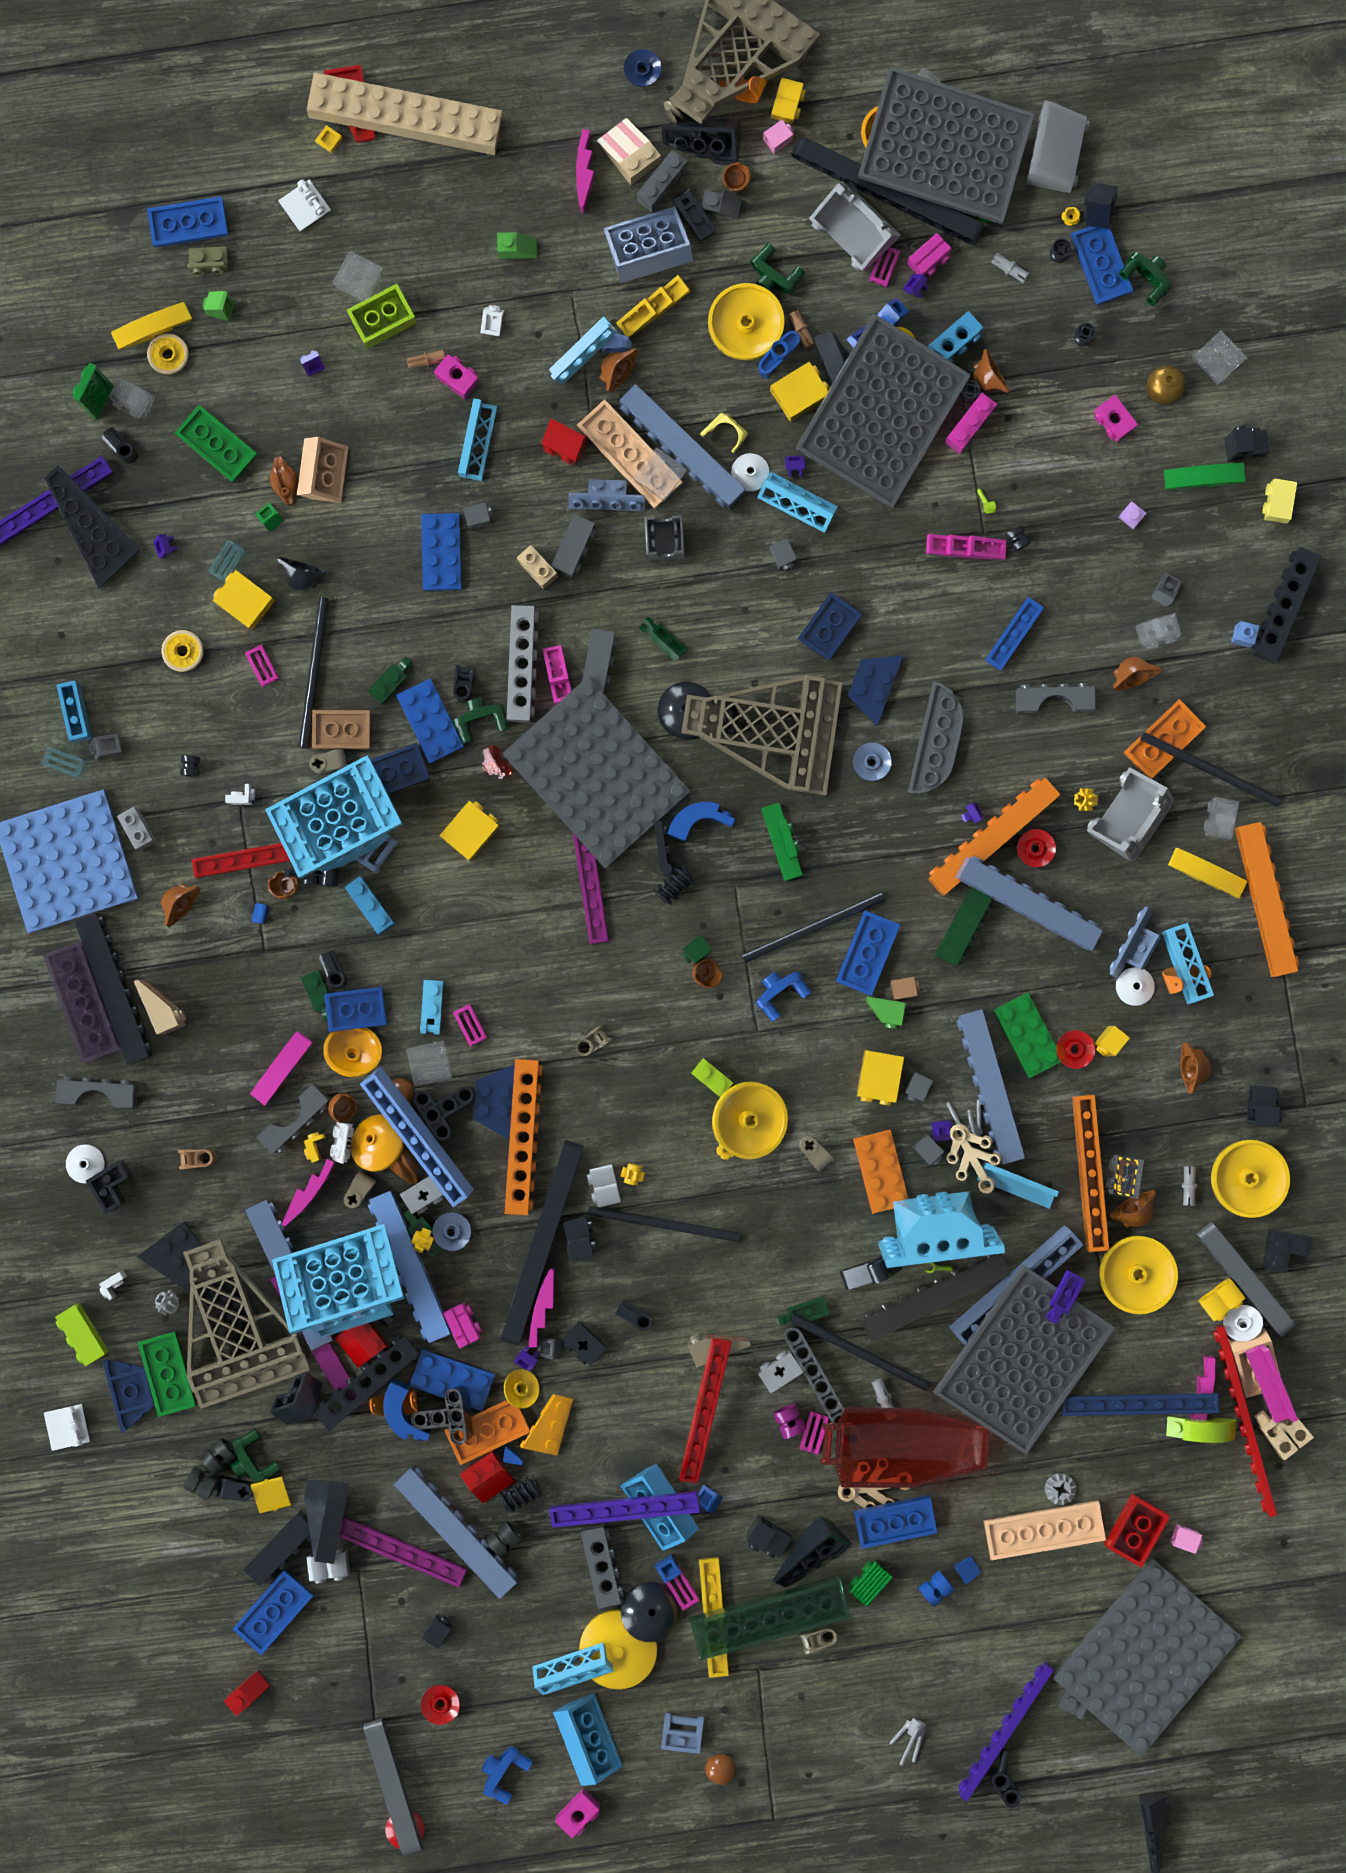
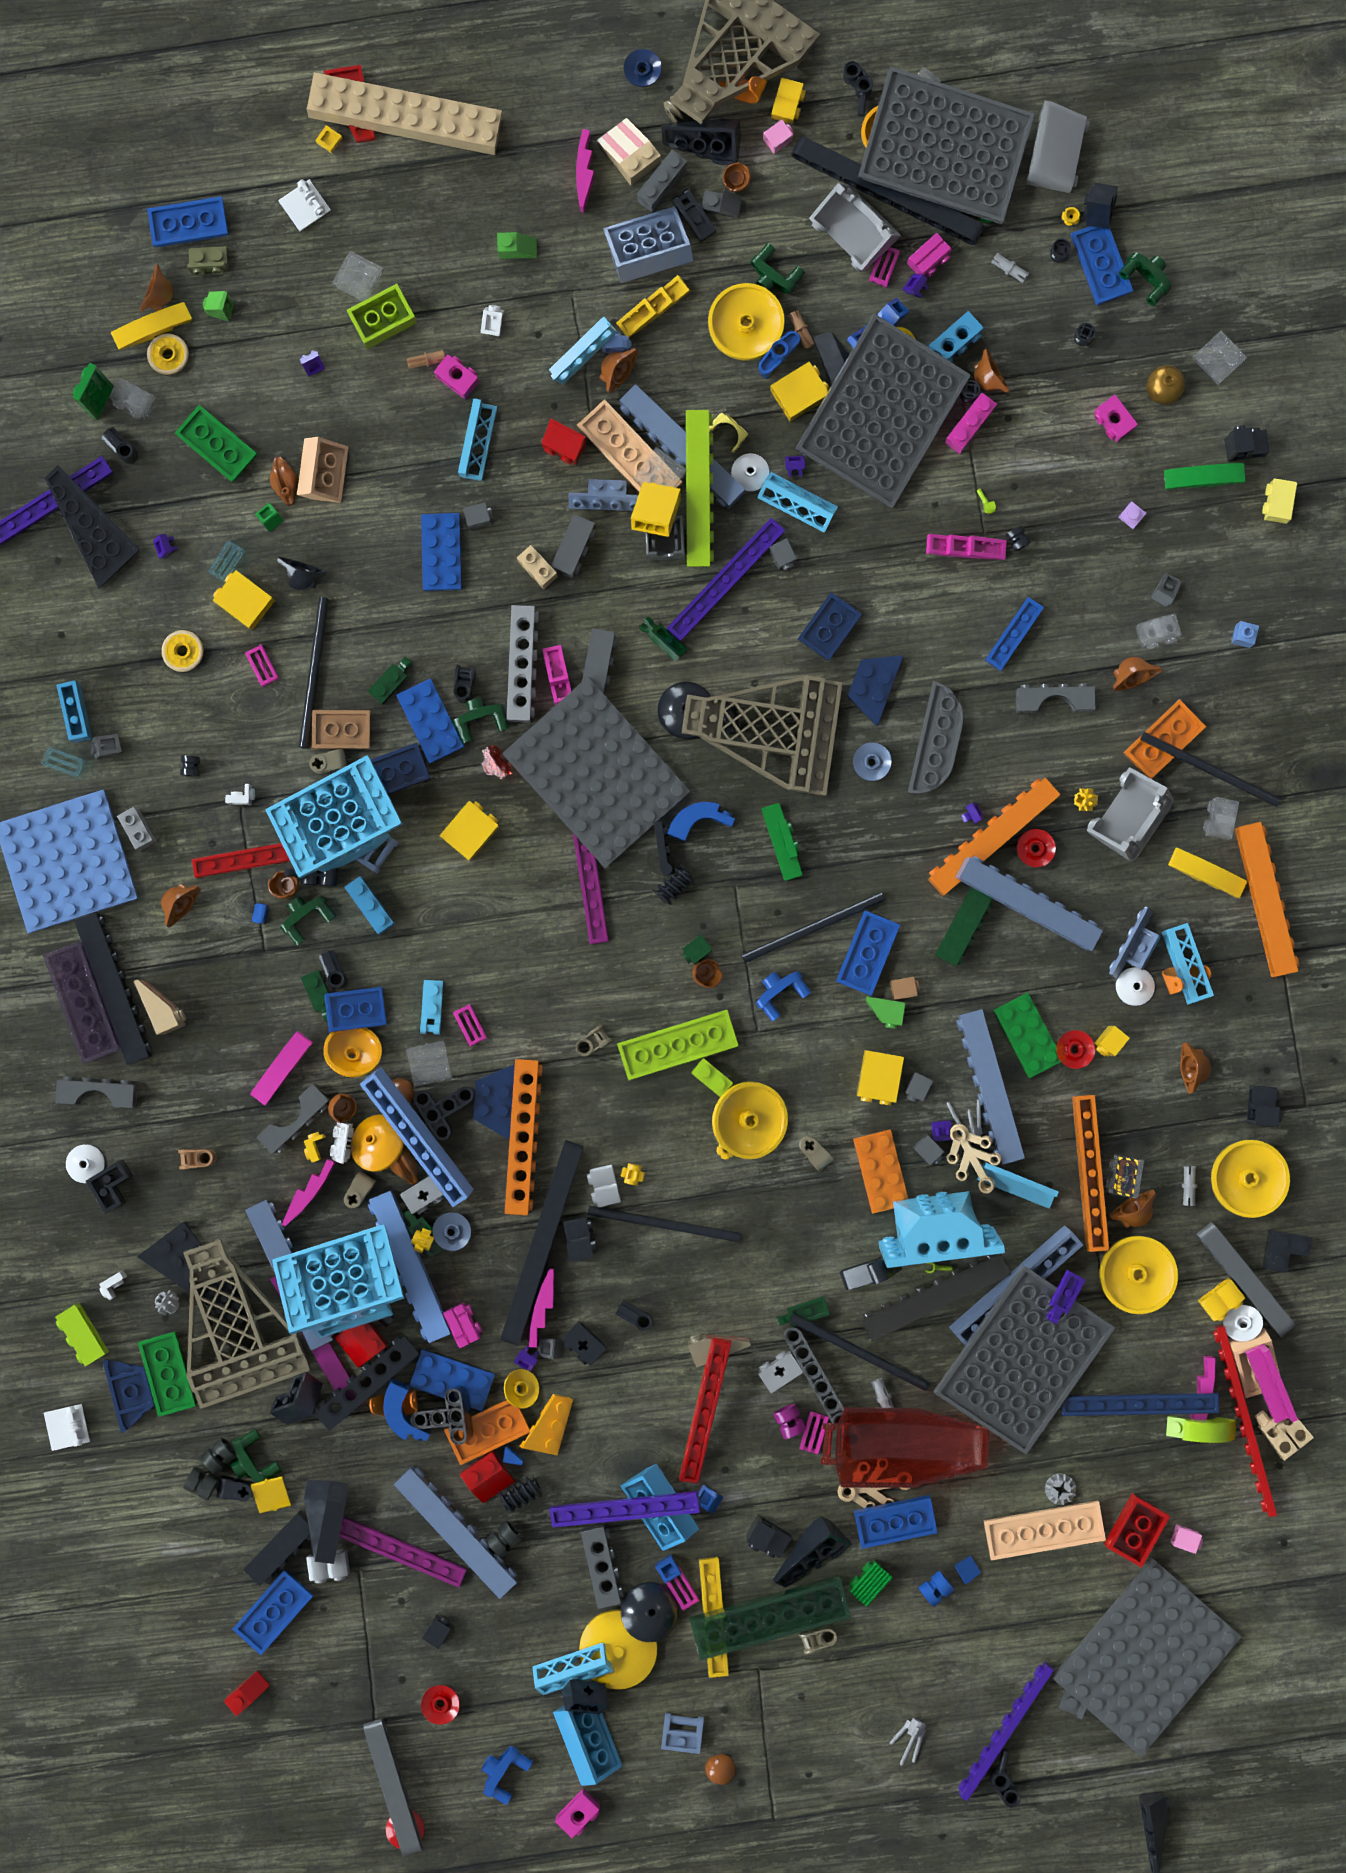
black brick [1252,547,1321,664] -> none
none -> dark orange hat [139,264,173,311]
none -> dark green connector [280,895,336,946]
none -> black brick [562,1679,608,1714]
none -> lime plate [617,1010,738,1080]
none -> yellow brick [631,482,681,537]
none -> dark purple plate [667,518,785,642]
none -> lime brick [686,410,714,566]
none -> black beam [843,61,873,117]

